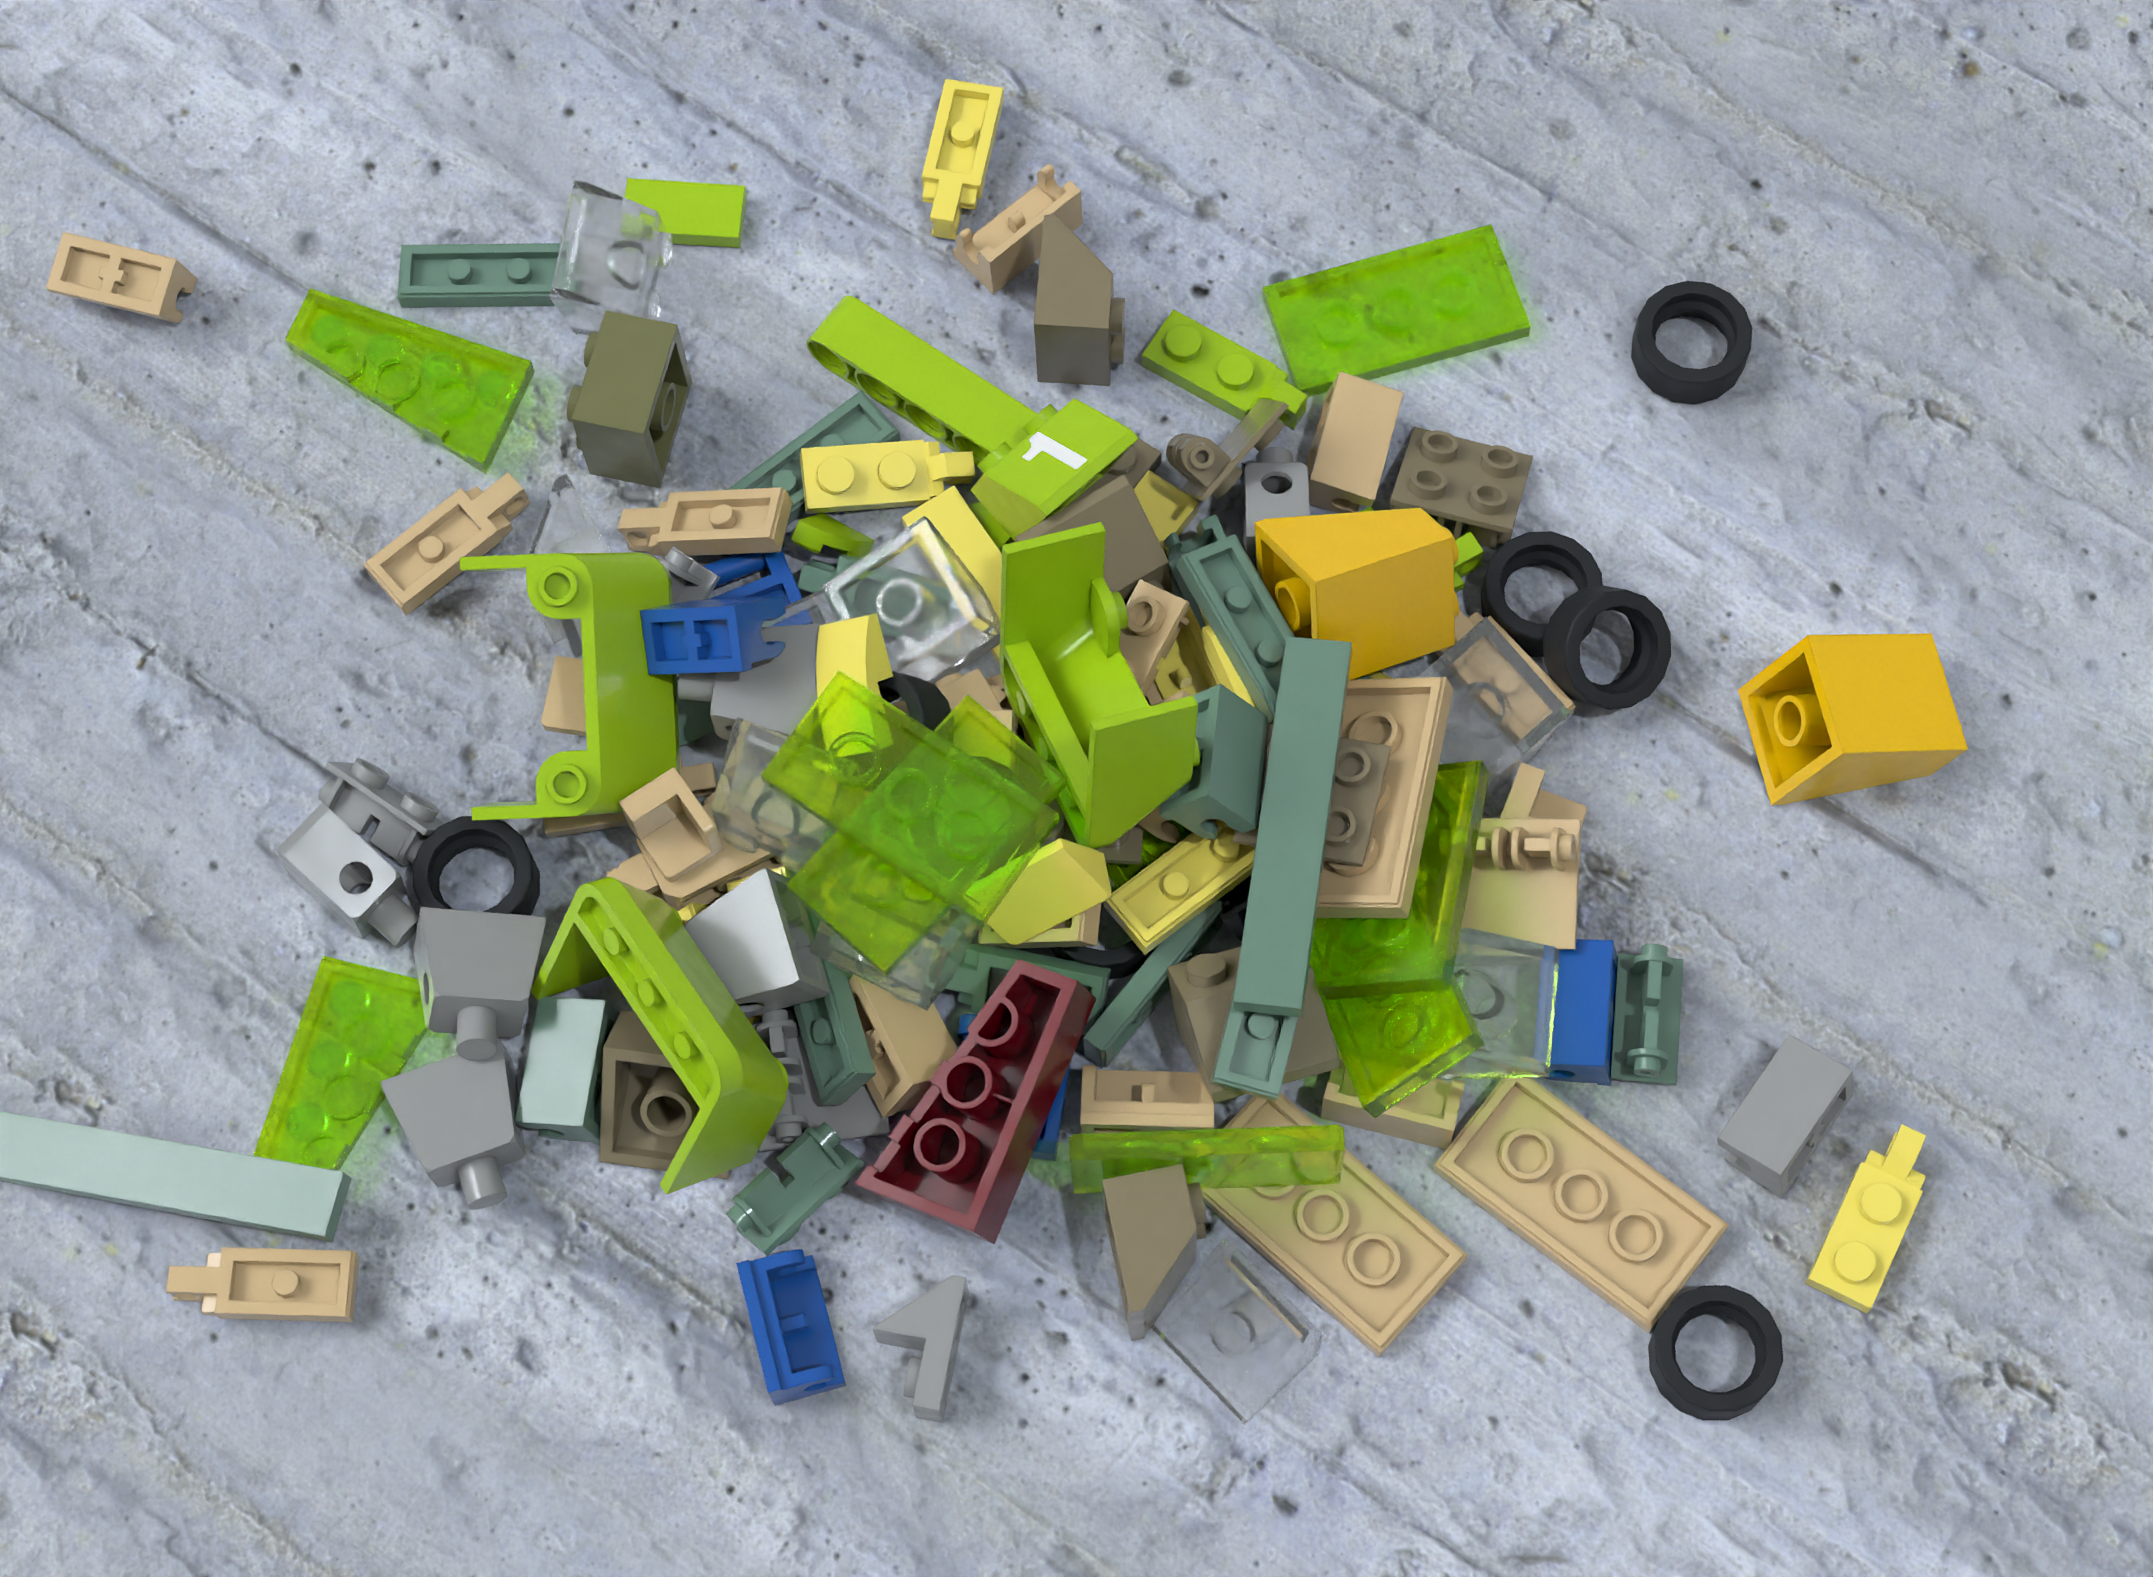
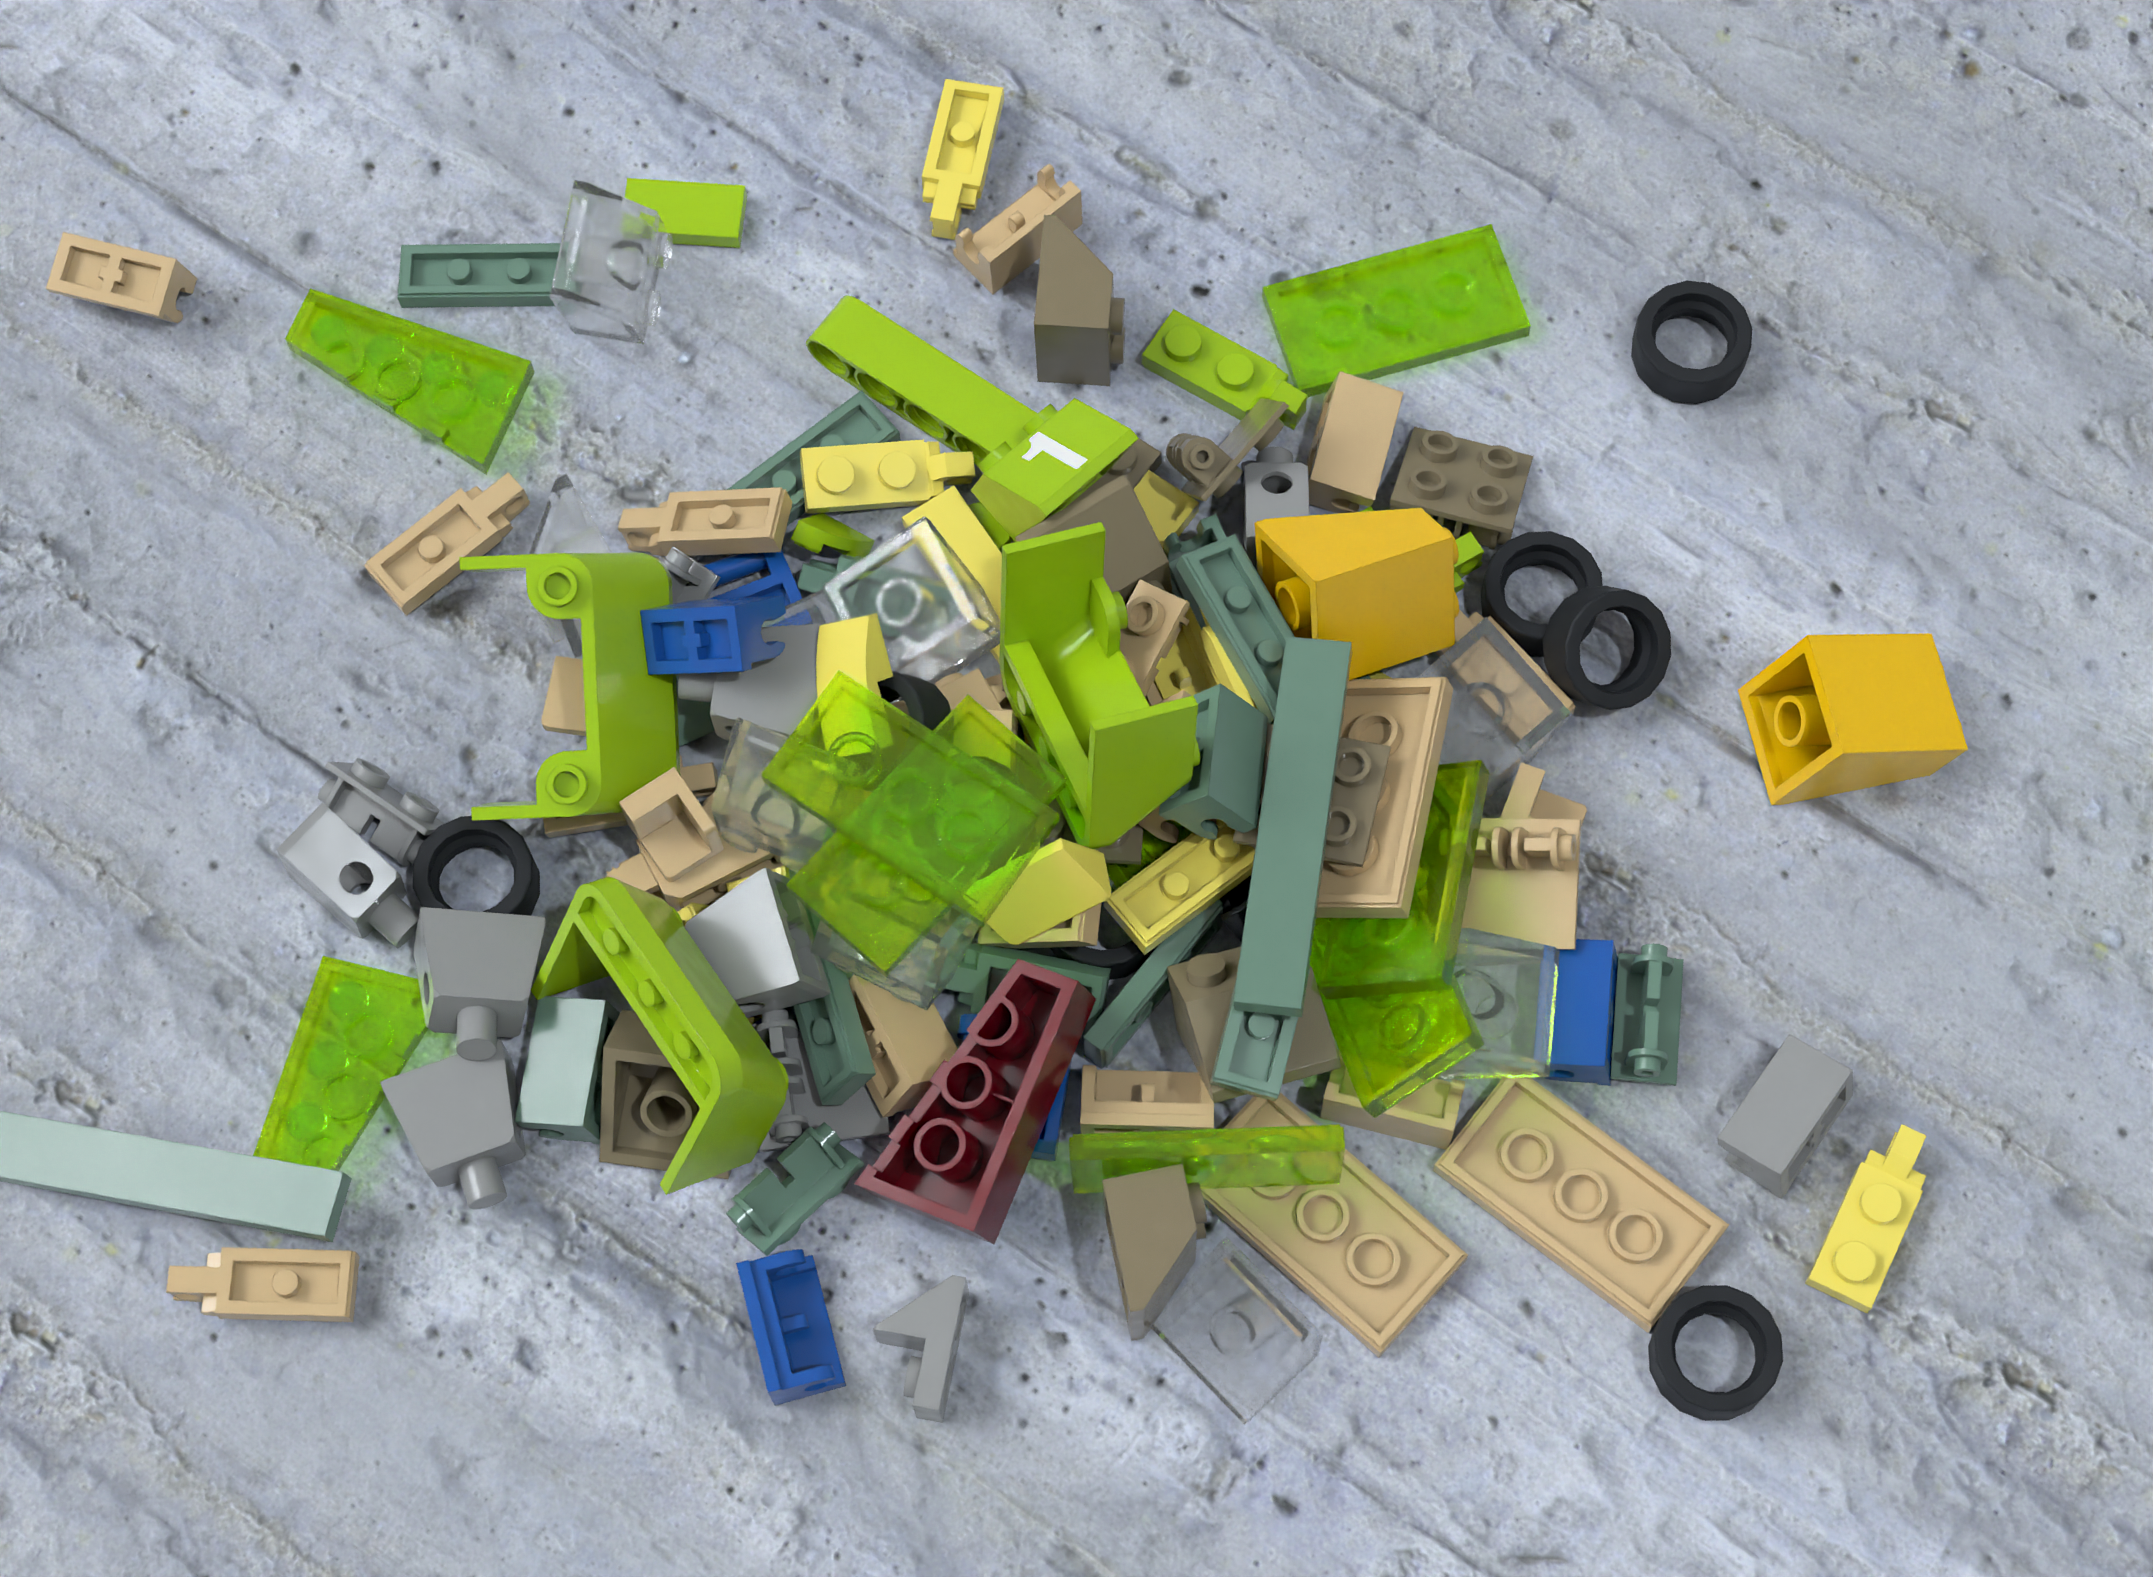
olive brick [567,310,693,488] -> none

